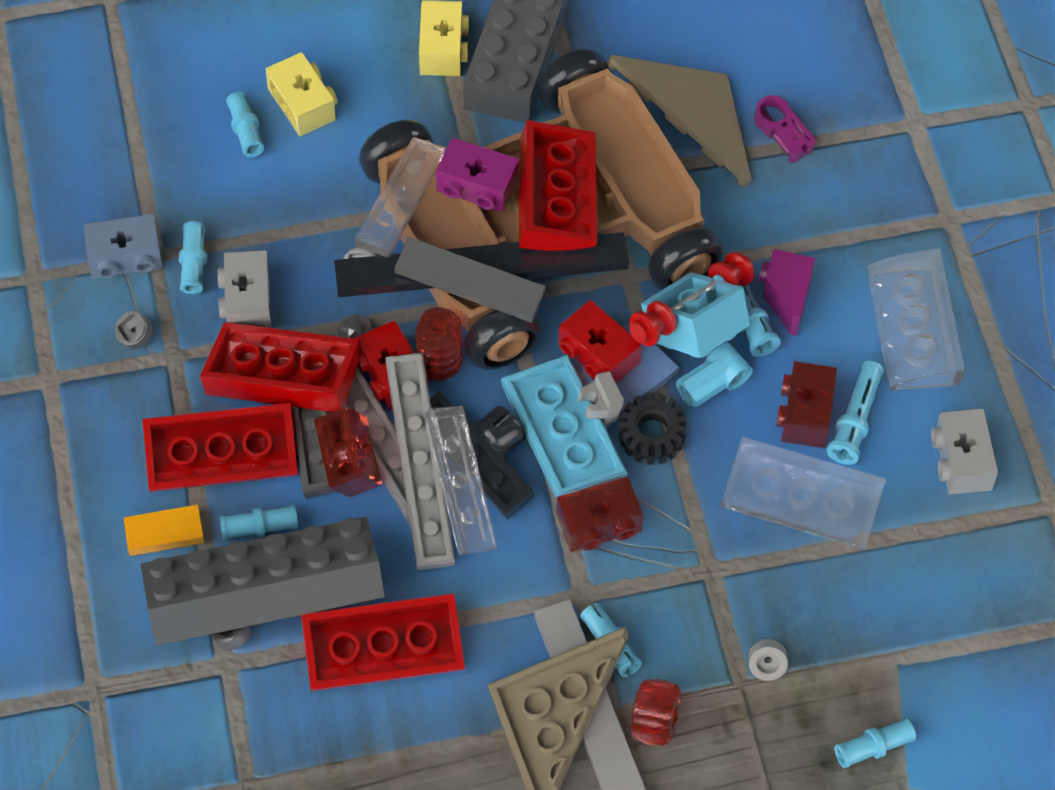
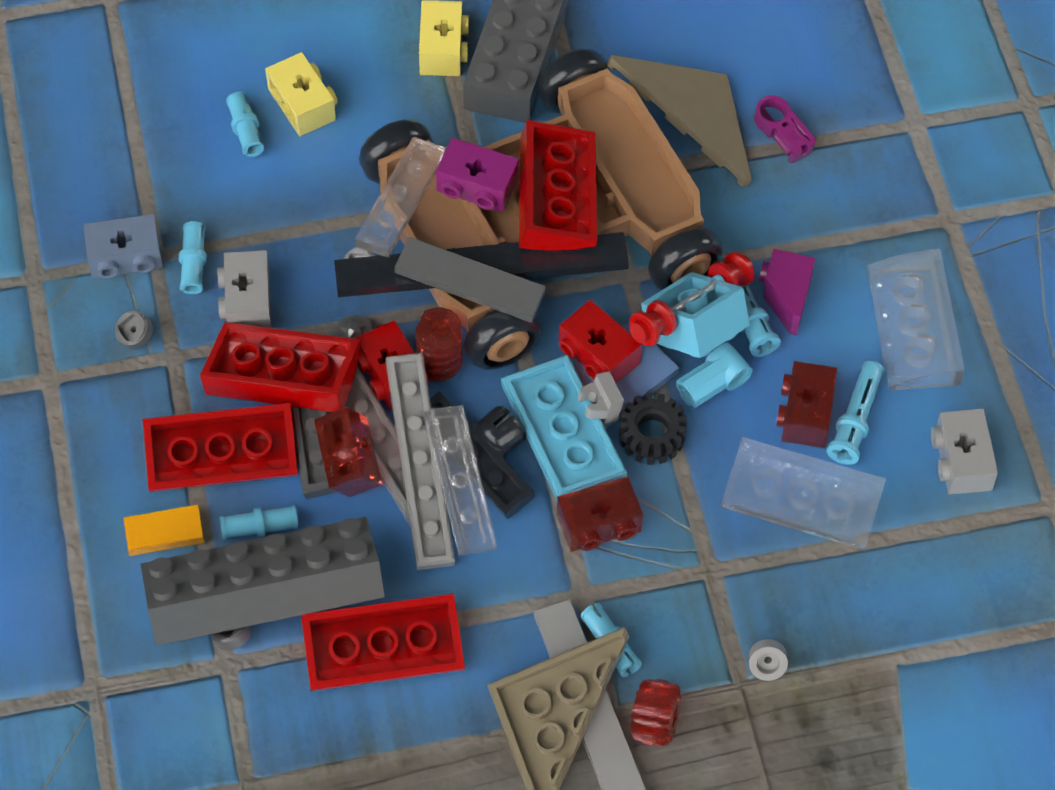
medium azure pin [834,718,916,768] -> none

